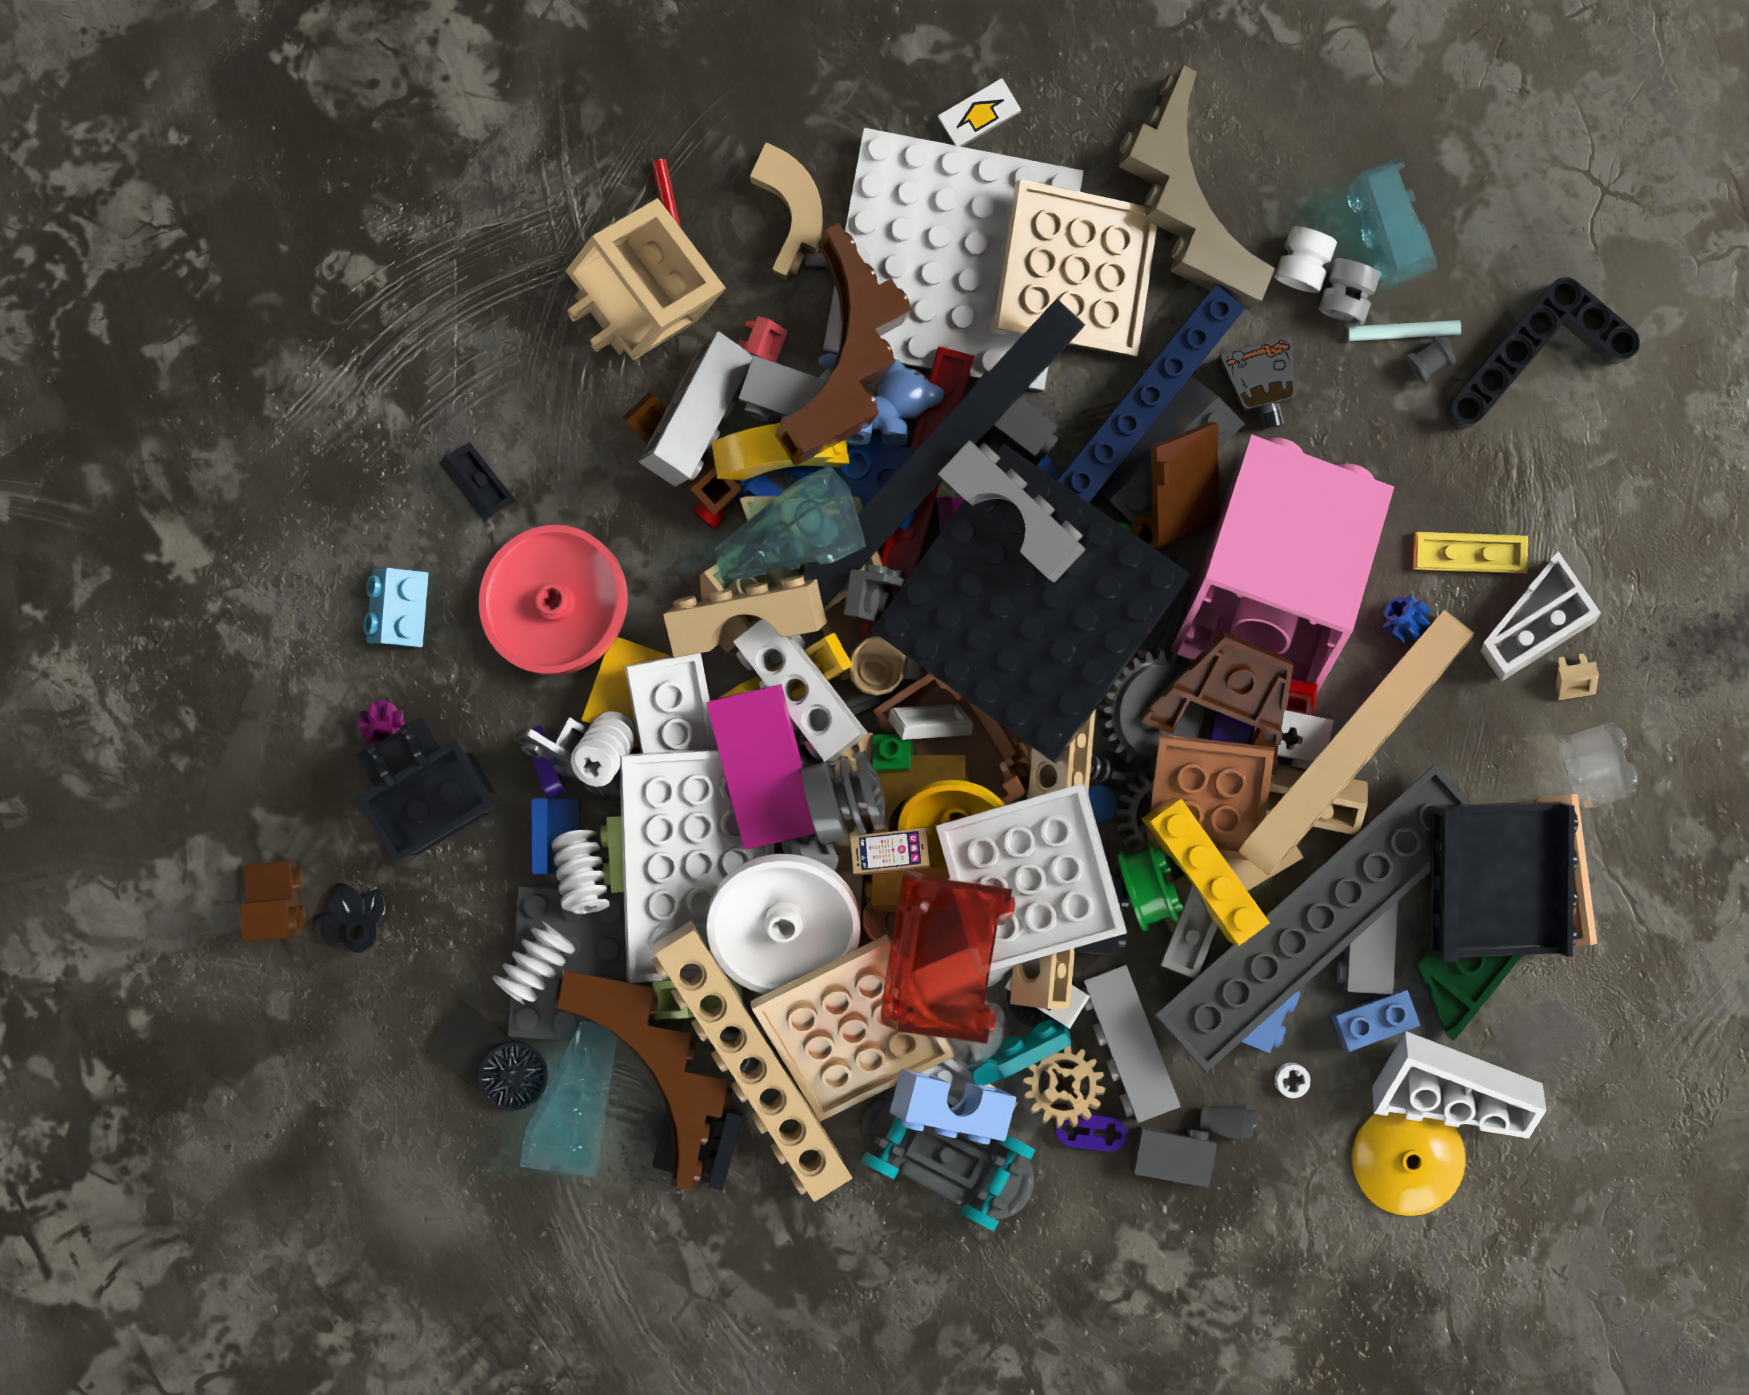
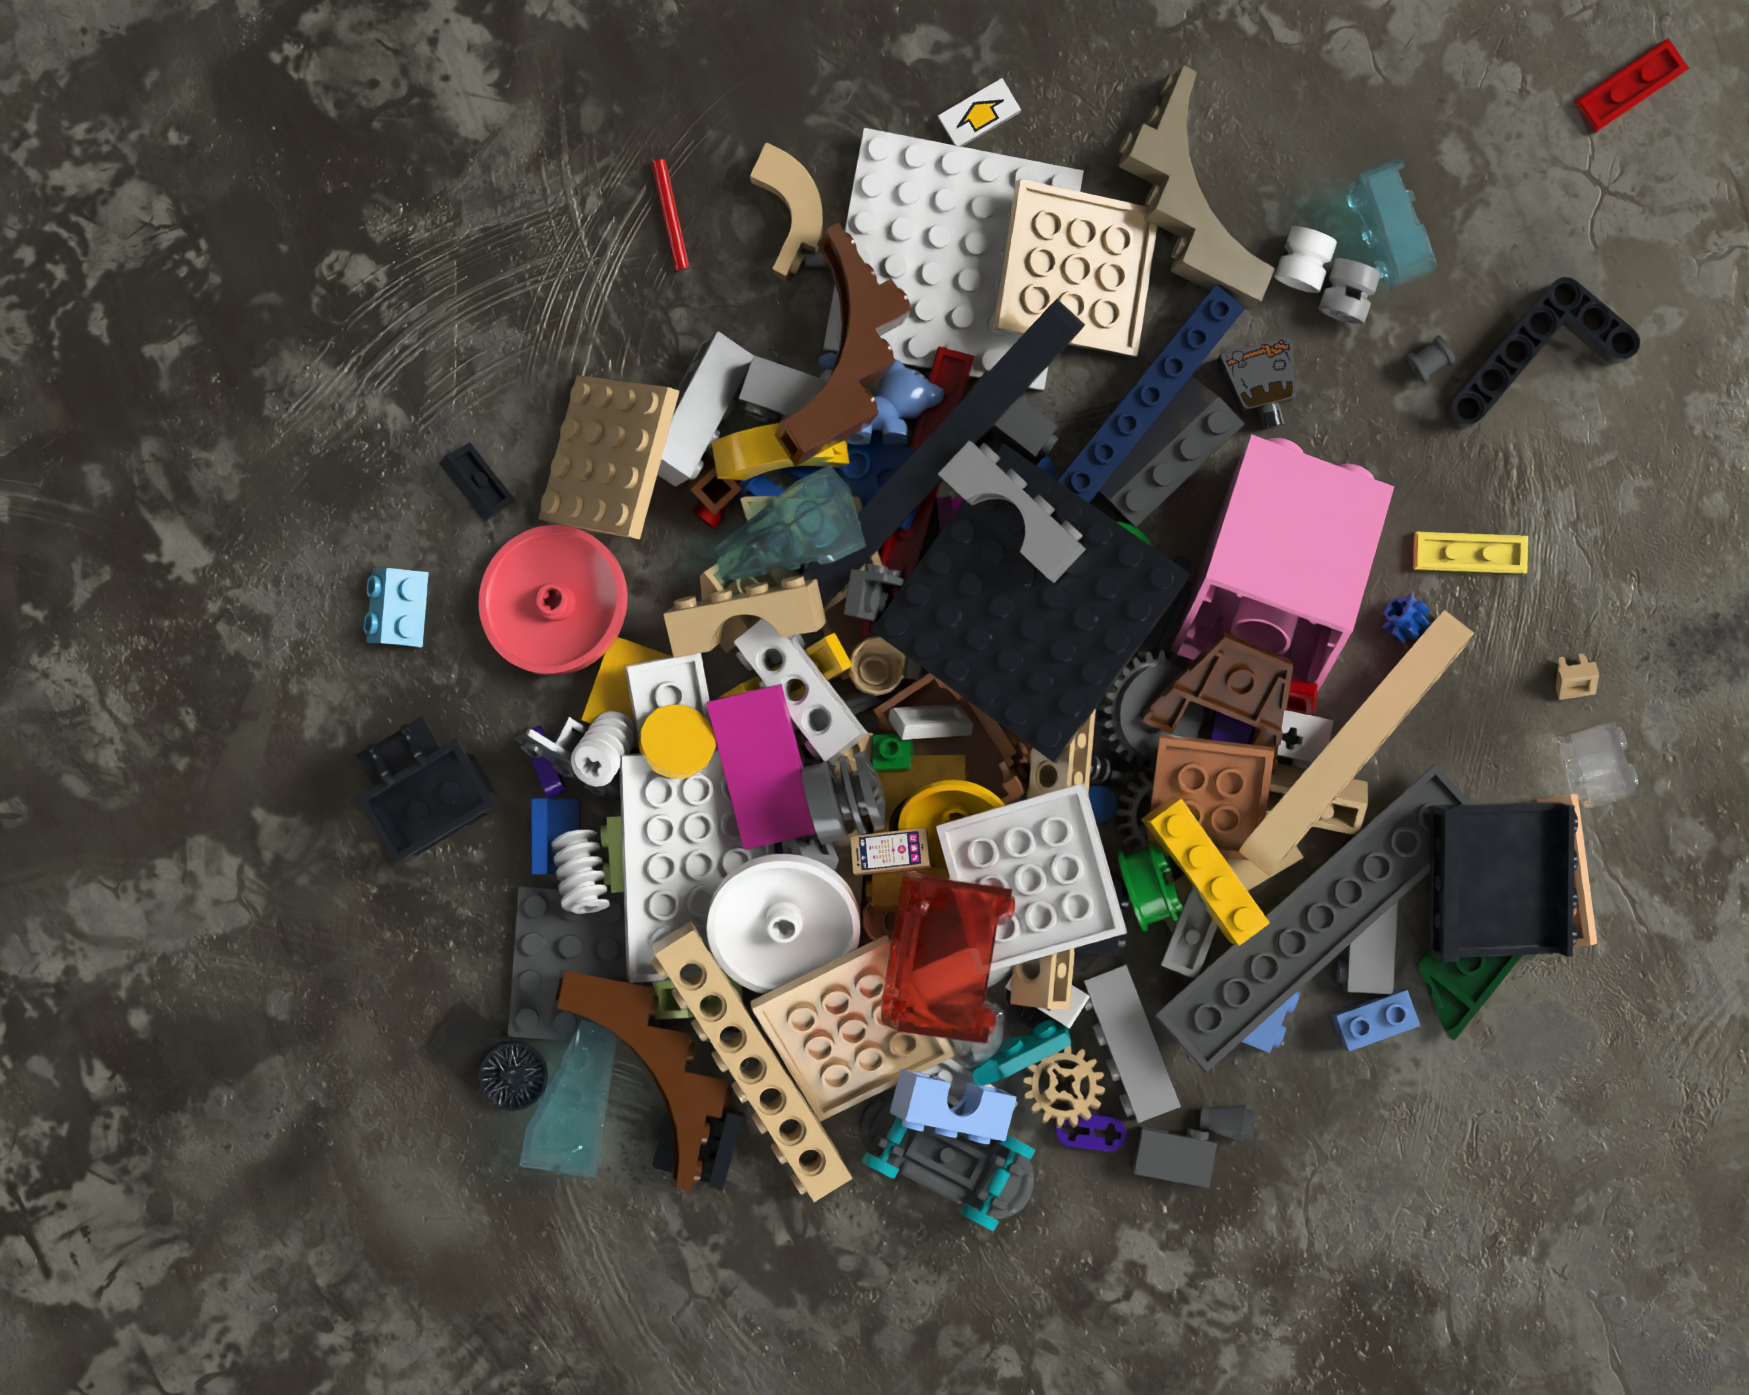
reddish brown brick [240,861,306,942] -> none
black plate [313,883,386,953] -> none
magenta gear [358,700,405,744] -> none
white piece [492,921,575,1005] -> none
tan piece [566,198,726,361] -> none
coral tile [738,316,788,363] -> none
reddish brown door [1130,422,1219,549] -> none
white bush [1274,1062,1311,1098] -> none
light aqua bar [1347,320,1461,341] -> none
yellow dish [1352,1112,1465,1216] -> none
white wedge [1372,1031,1546,1138] -> none
white wedge [1480,551,1601,682] -> none
none -> tan plate [538,375,679,540]
none -> yellow tile [639,704,716,779]
none -> red tile [1574,38,1689,133]

